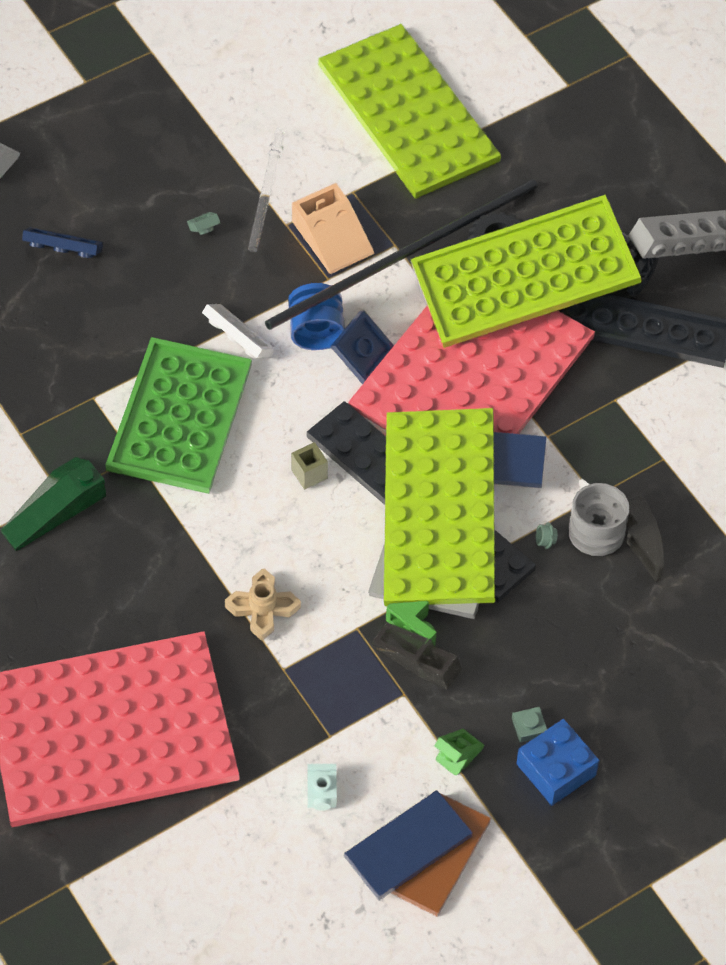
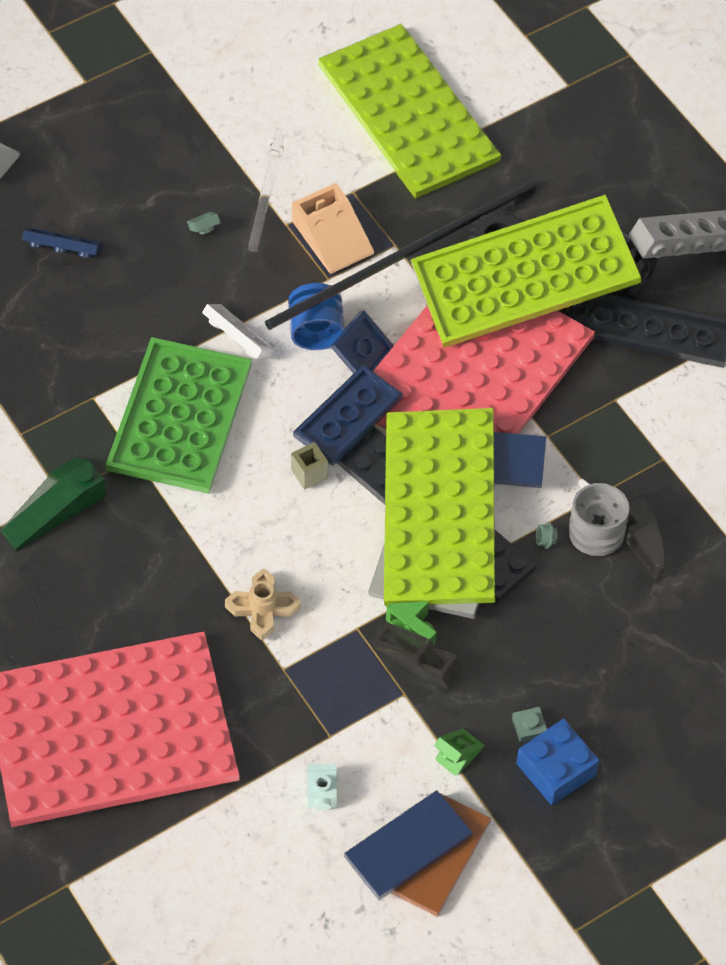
none -> dark blue tile [293,365,403,466]

